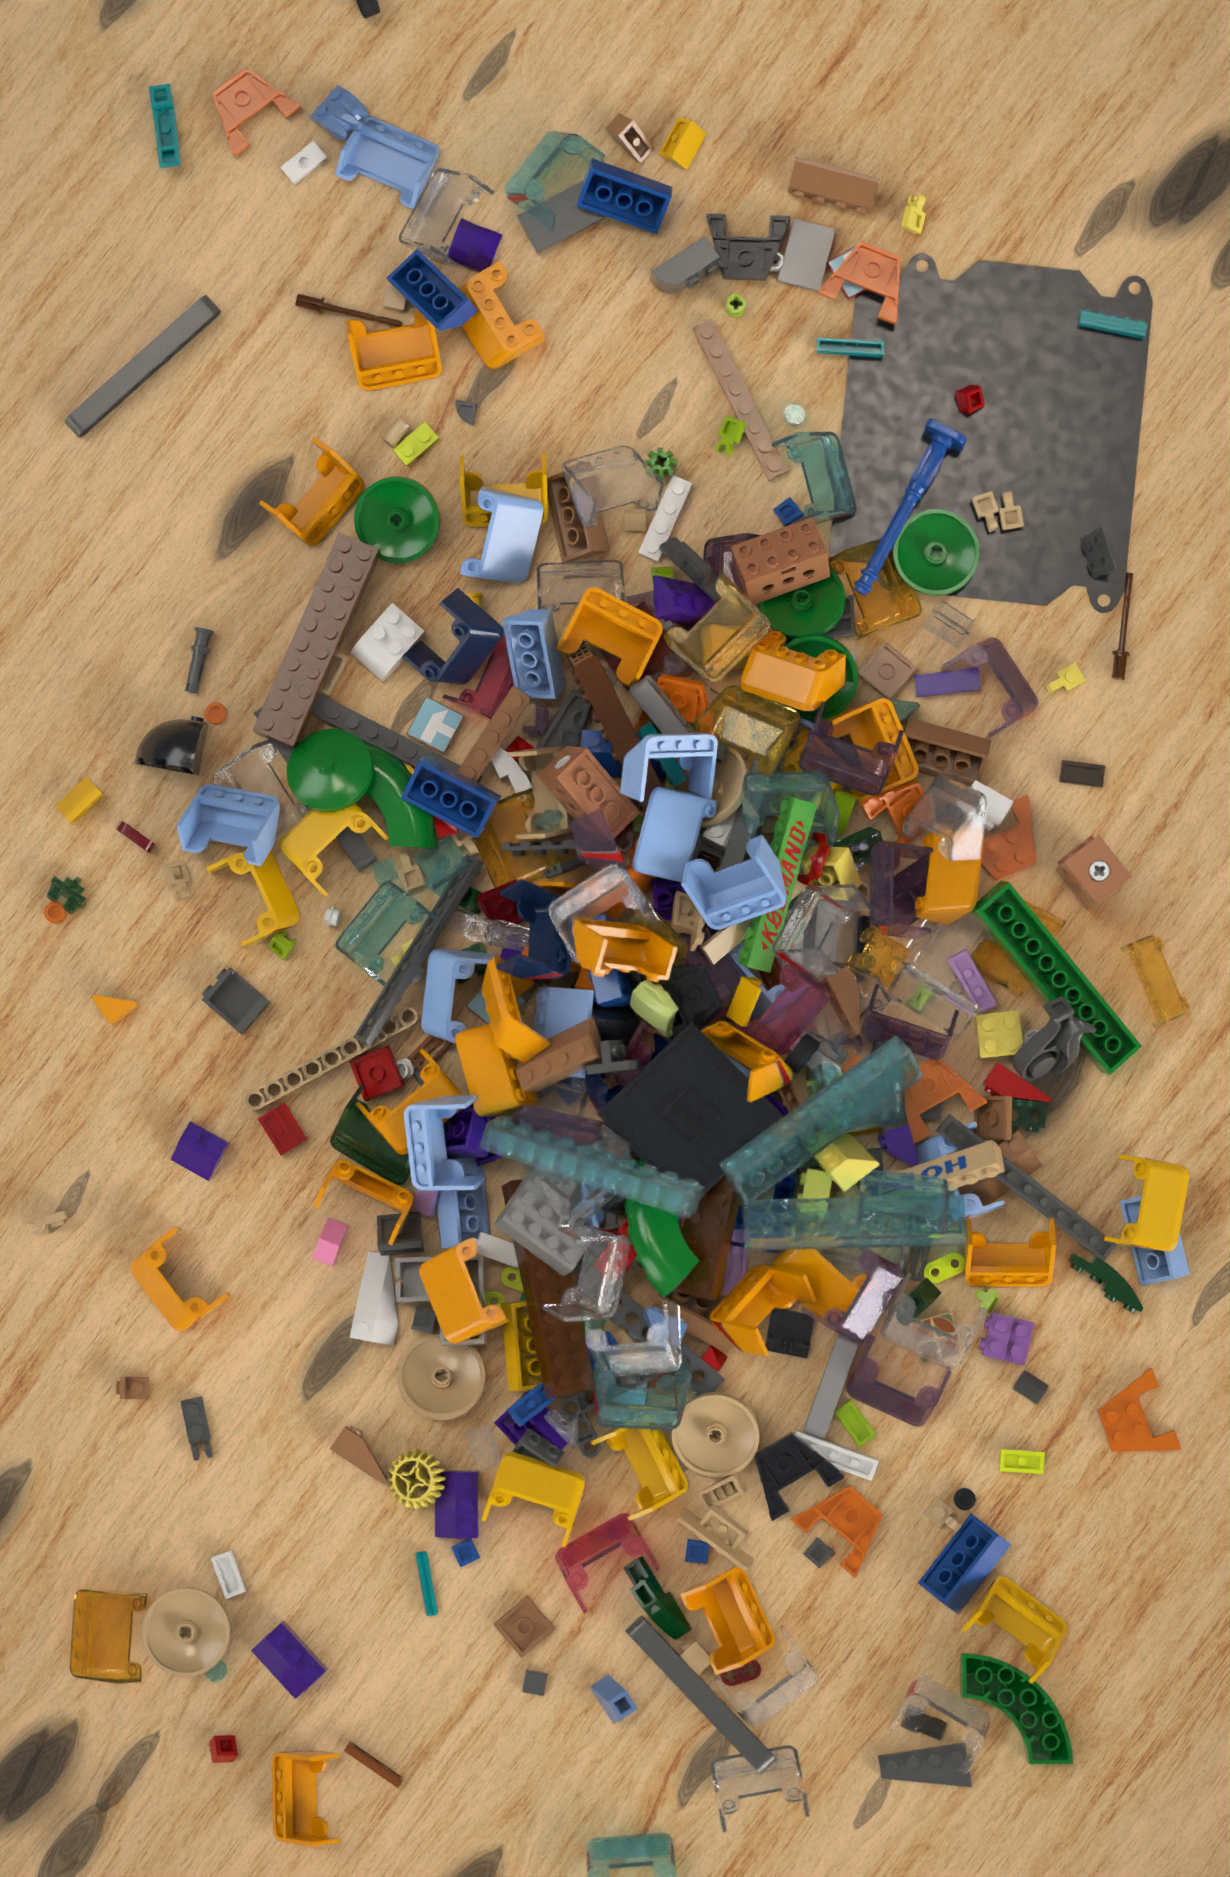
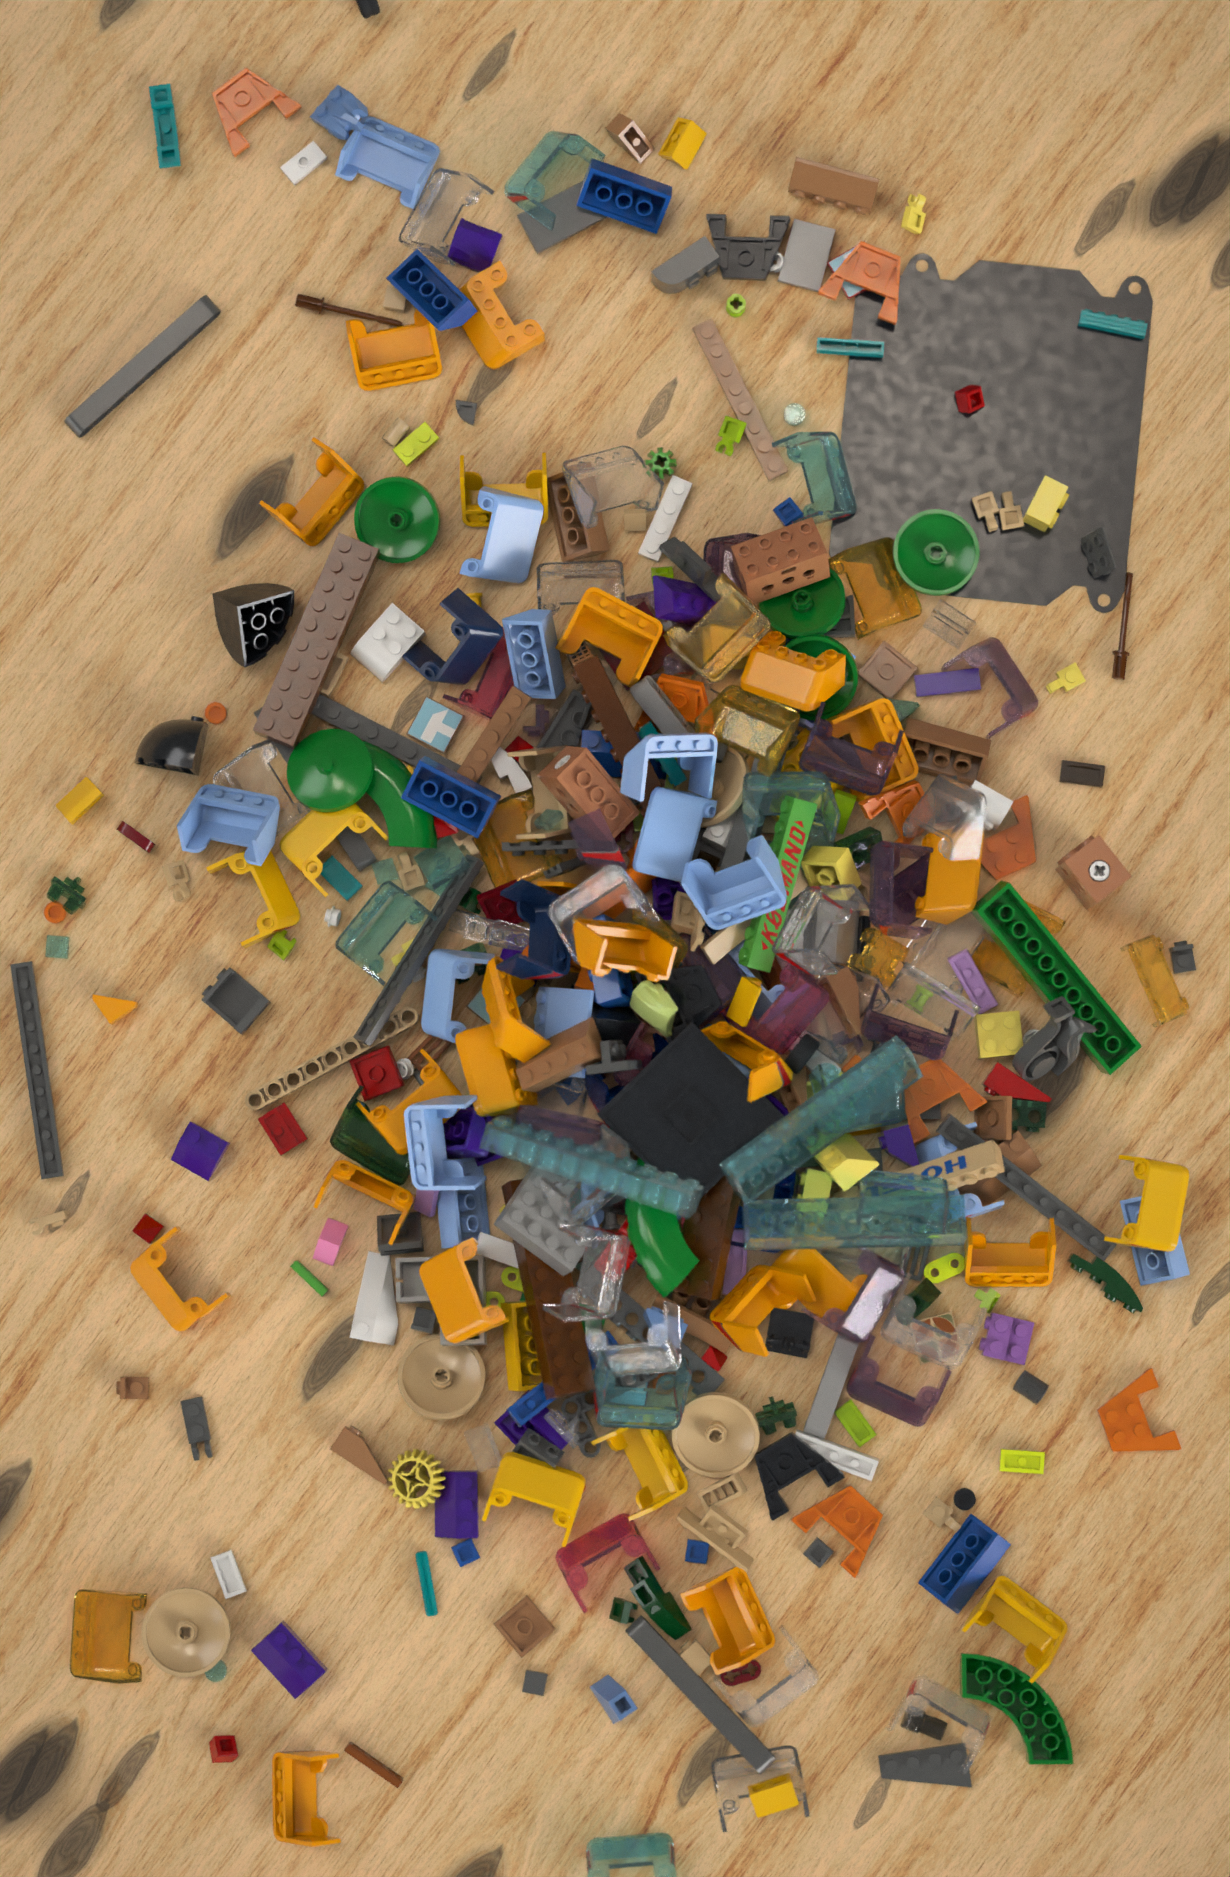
dark grey pin [185,627,214,694] -> none
red helmet [797,832,830,886] -> none
blue piece [854,418,967,596] -> none
none -> dark grey plate [10,961,64,1179]
none -> clear light blue tile [45,935,70,959]
none -> red slope [132,1213,164,1244]
none -> black brick [212,583,295,667]
none -> bright green tile [290,1261,328,1296]
none -> teal tile [321,855,363,901]
none -> dark green tile [609,1597,638,1624]
none -> yellow panel [748,1773,799,1818]
none -> clear green hips [755,1396,797,1435]
none -> light yellow brick [1023,475,1069,532]
none -> dark grey bracket [1169,941,1196,974]

